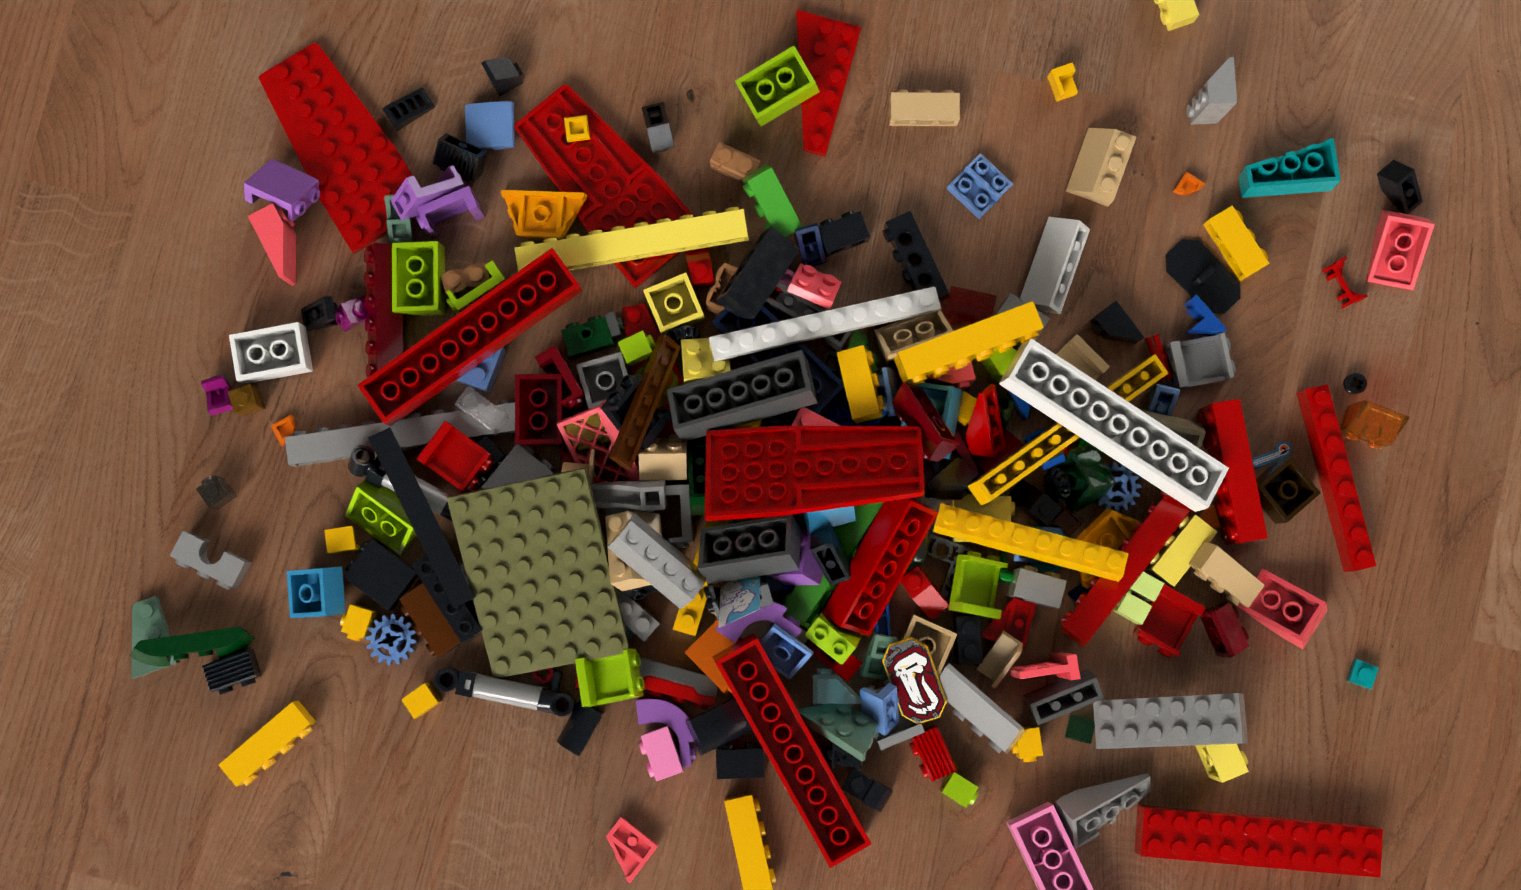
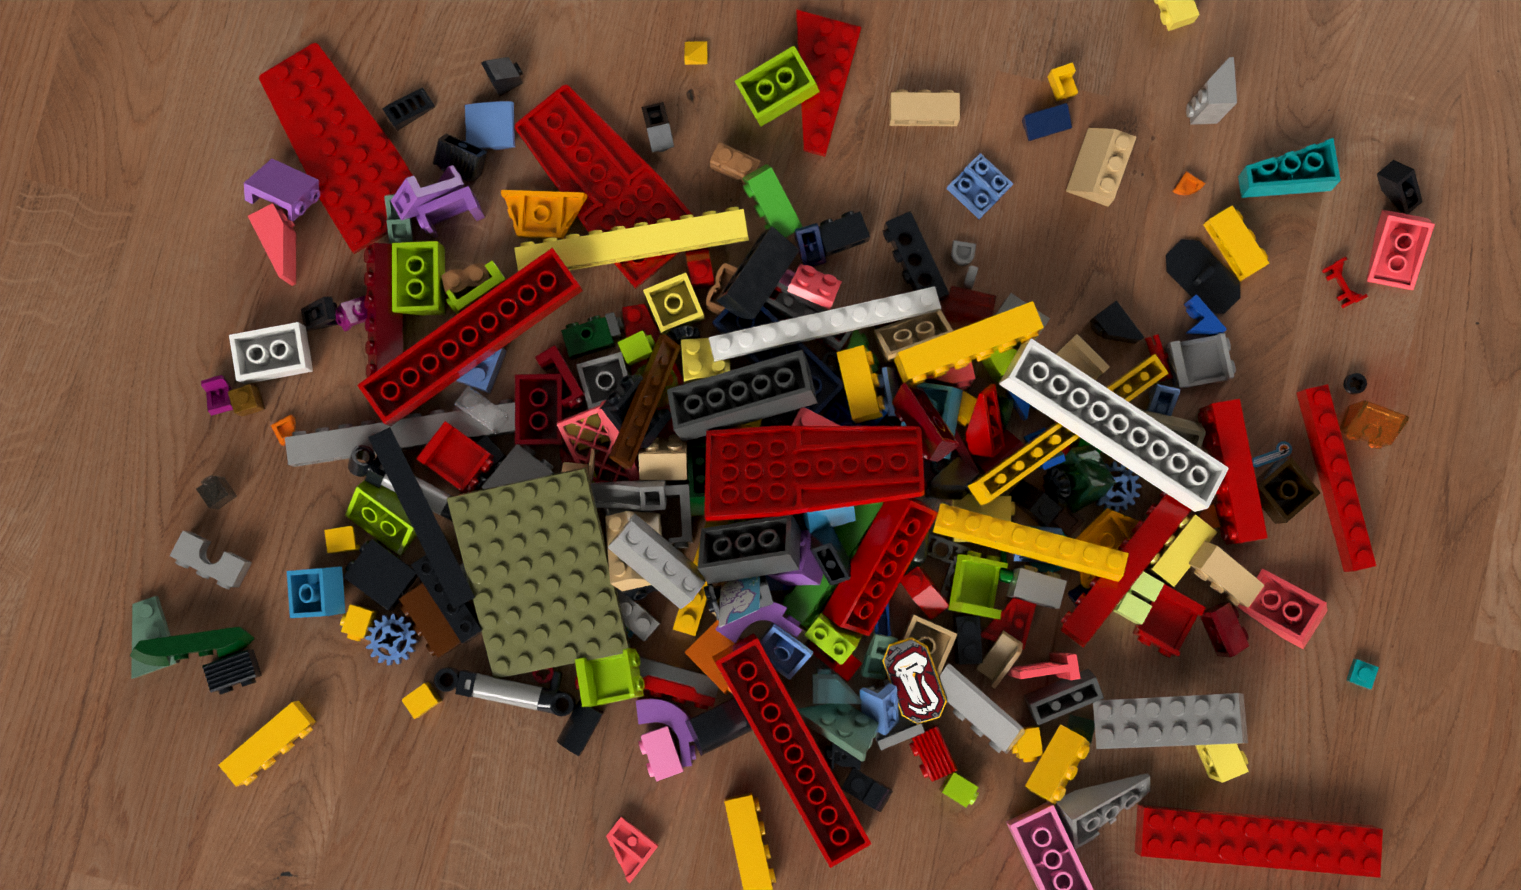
yellow tile [564,115,590,142] -> none
black hinge [716,742,765,779] -> none
white brick [1020,217,1090,314] -> none
none -> yellow slope [684,41,708,65]
none -> light grey tile [951,240,976,266]
none -> light grey tile [963,265,979,289]
none -> dark blue slope [1022,103,1072,142]
none -> yellow brick [1025,724,1090,805]

